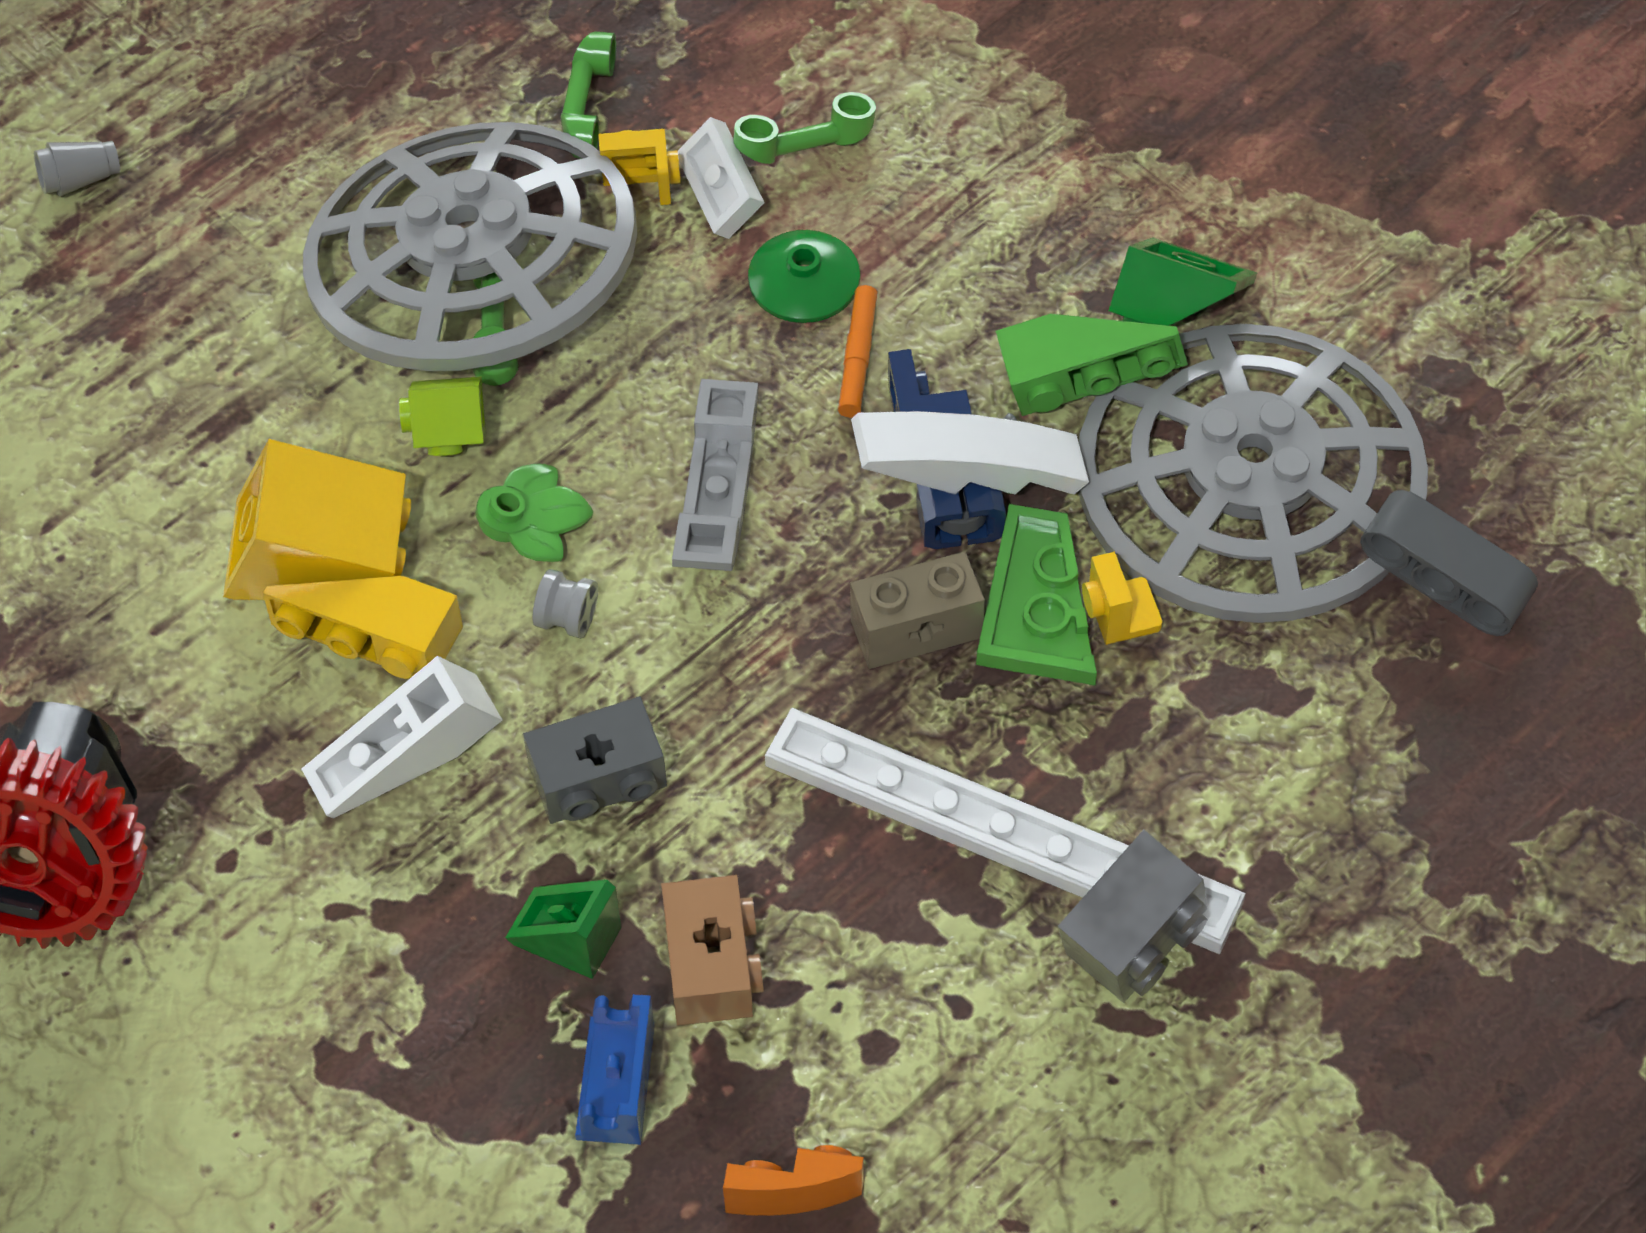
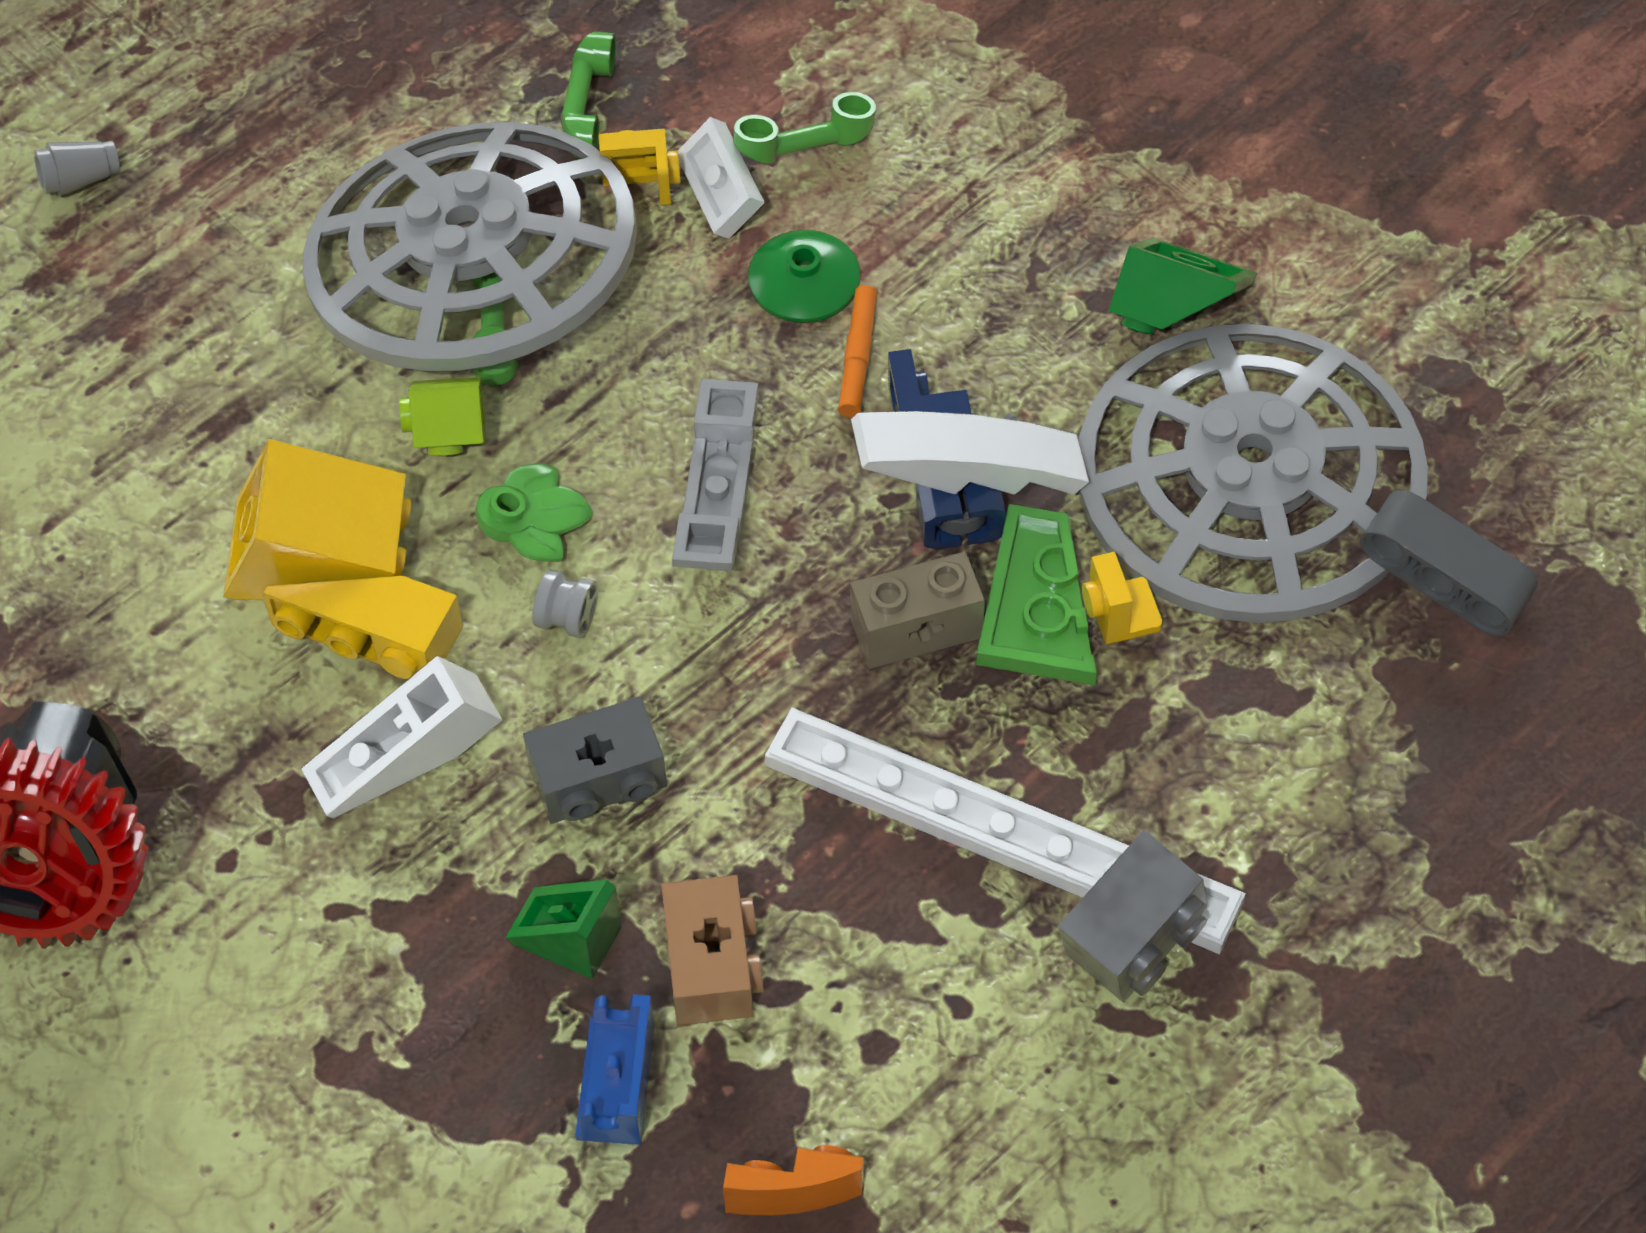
bright green slope [996,314,1188,416] -> none

